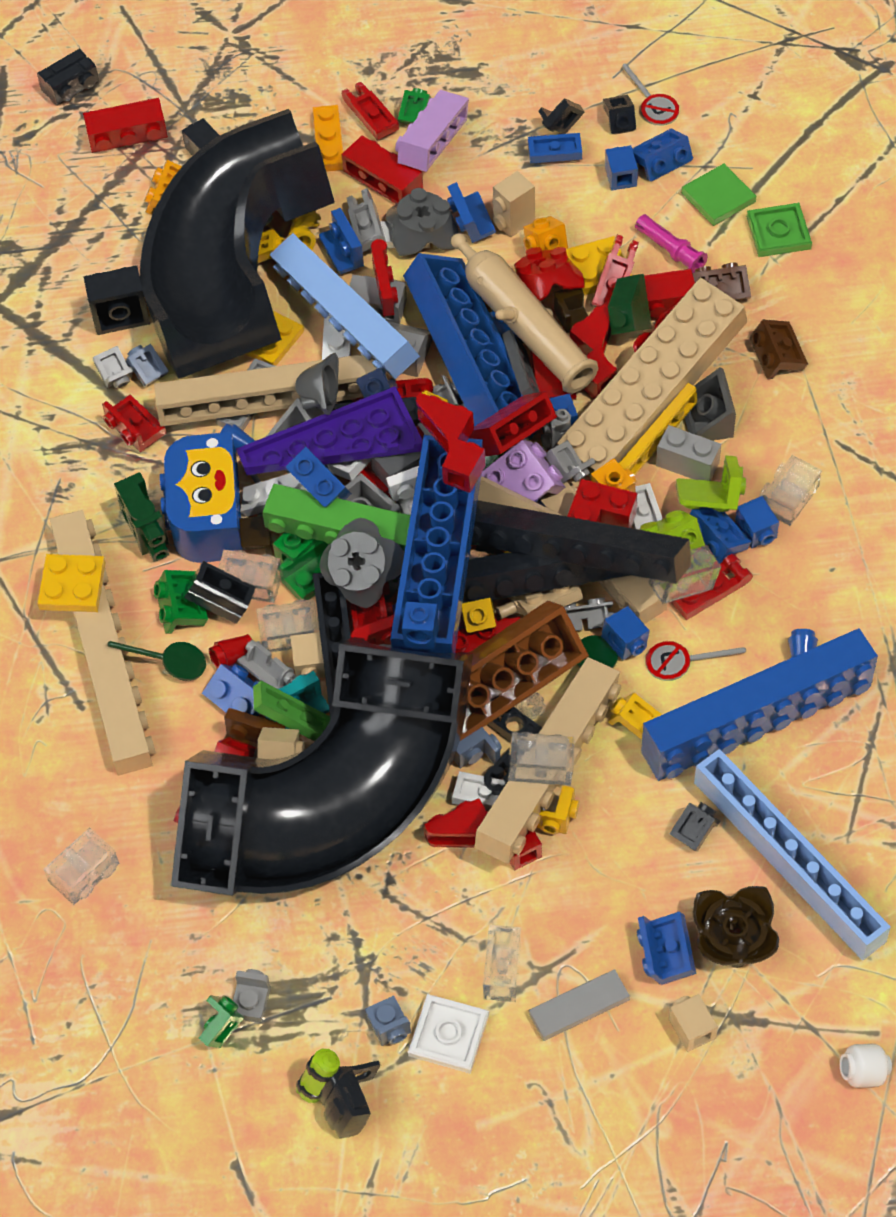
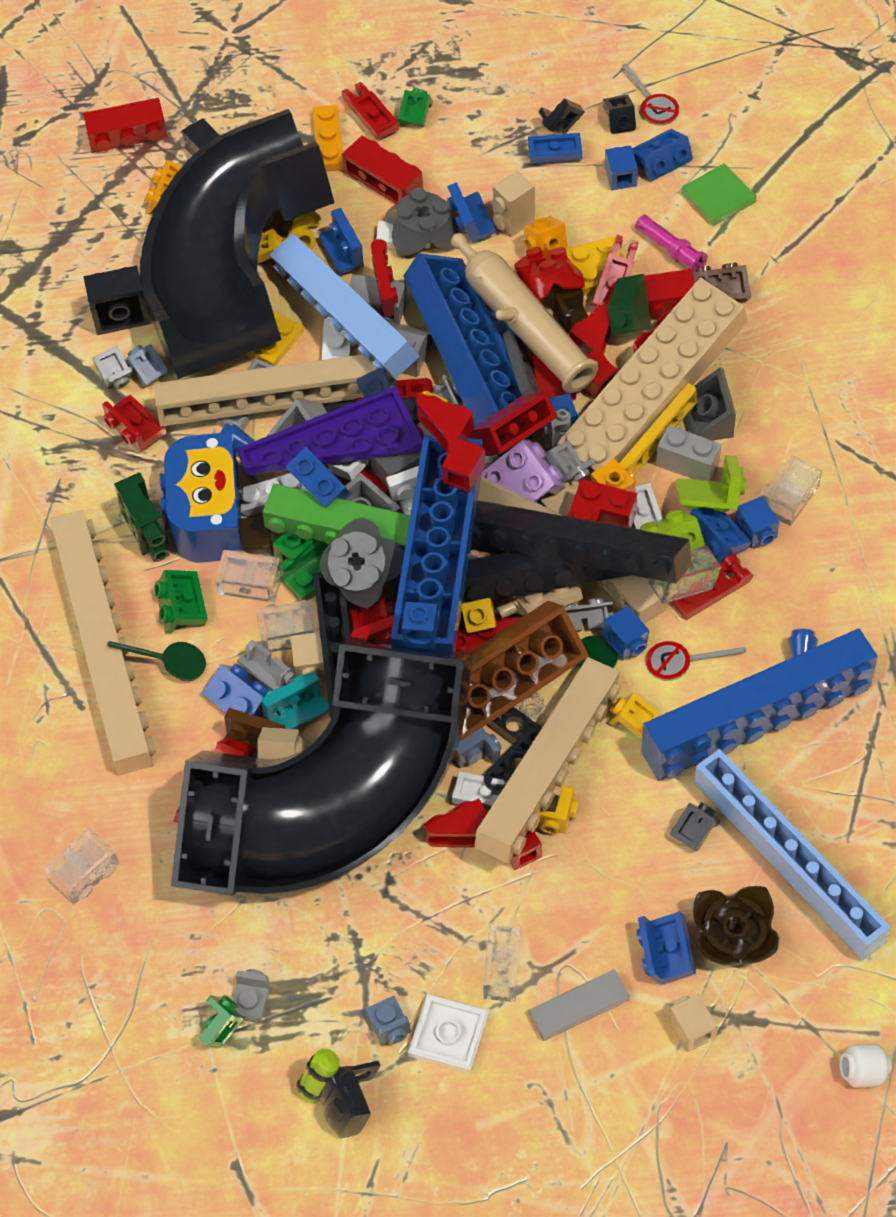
black brick [37,48,99,106] -> none
yellow plate [37,554,106,612] -> none
black brick [184,561,256,624] -> none
red cone [209,634,252,669] -> none
bright green plate [253,681,330,741] -> none
dark grey hat [295,352,339,415] -> none
light grey hinge [347,188,386,252] -> none
lavender brick [395,90,469,172] -> none
clear brick [508,732,574,786] -> none
bright green tile [746,203,812,257] -> none
reddish brown bracket [750,319,808,379] -> none

